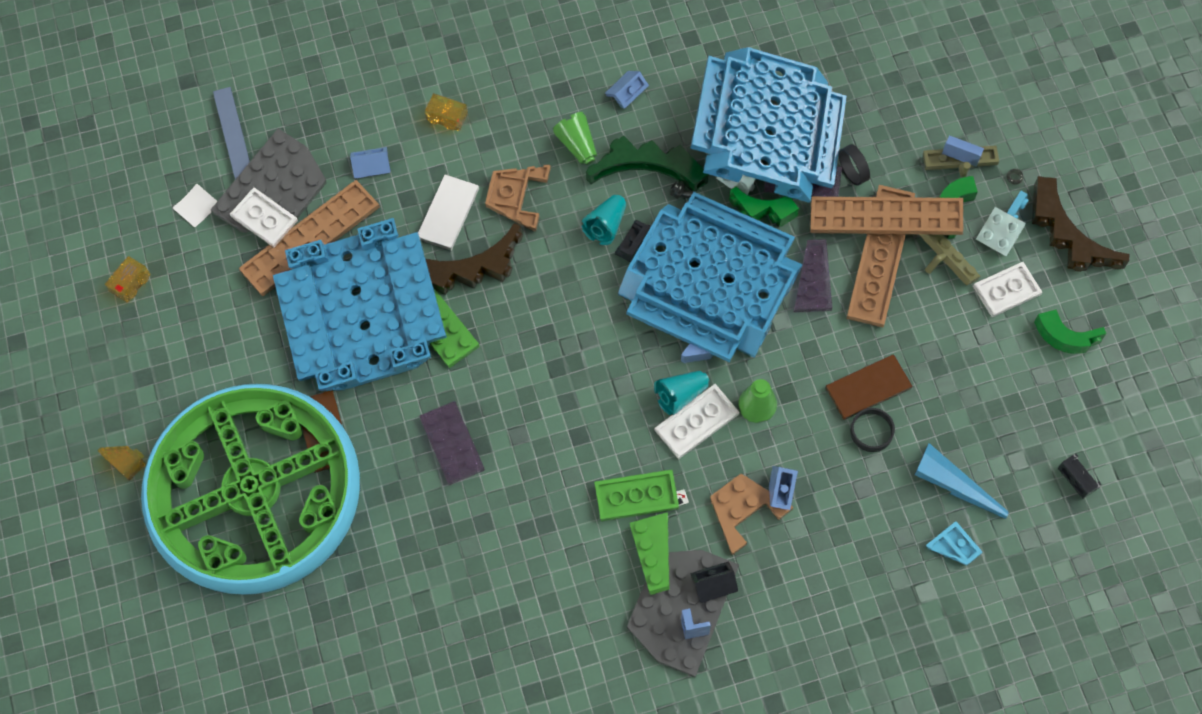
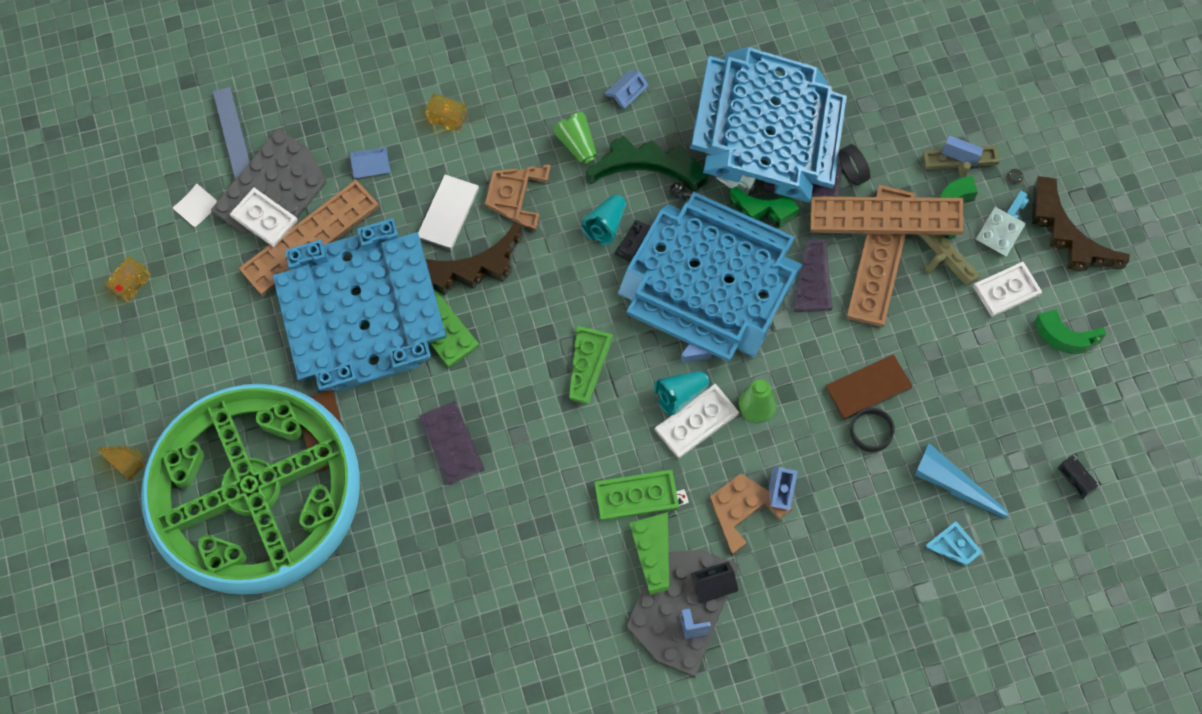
none -> bright green wing [569,326,613,405]

